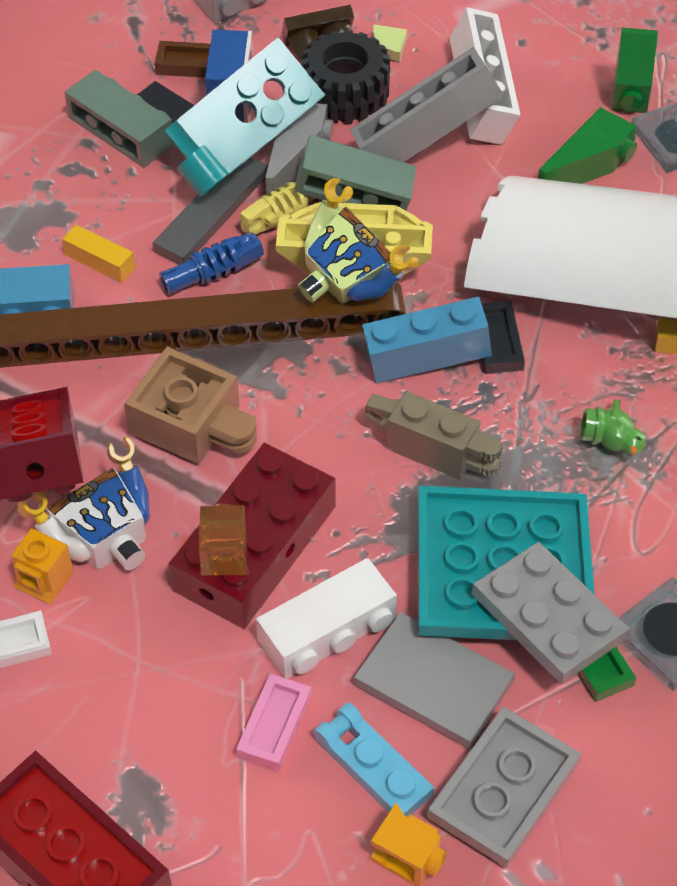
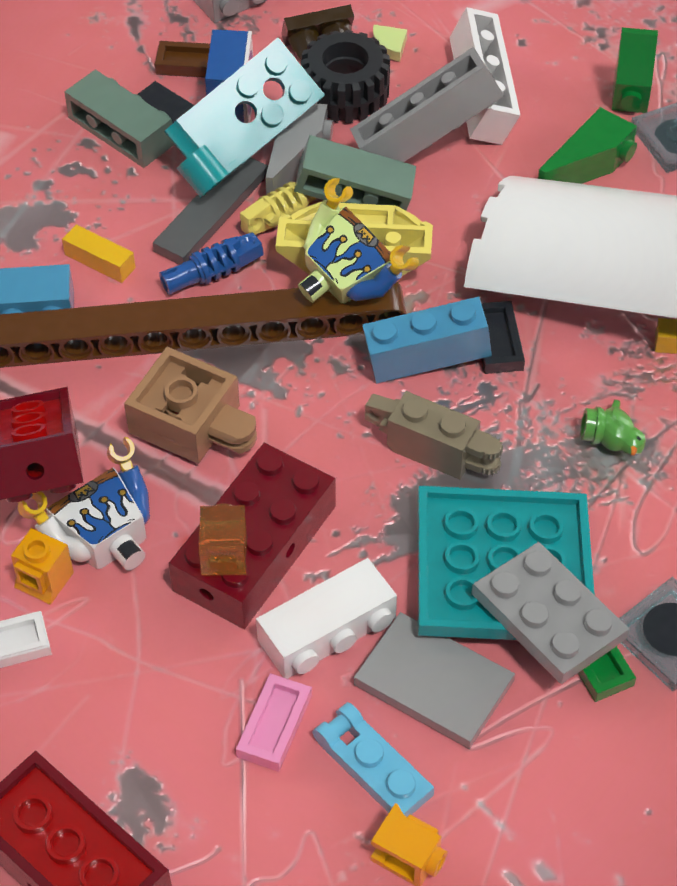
light grey plate [427,706,582,868] -> none

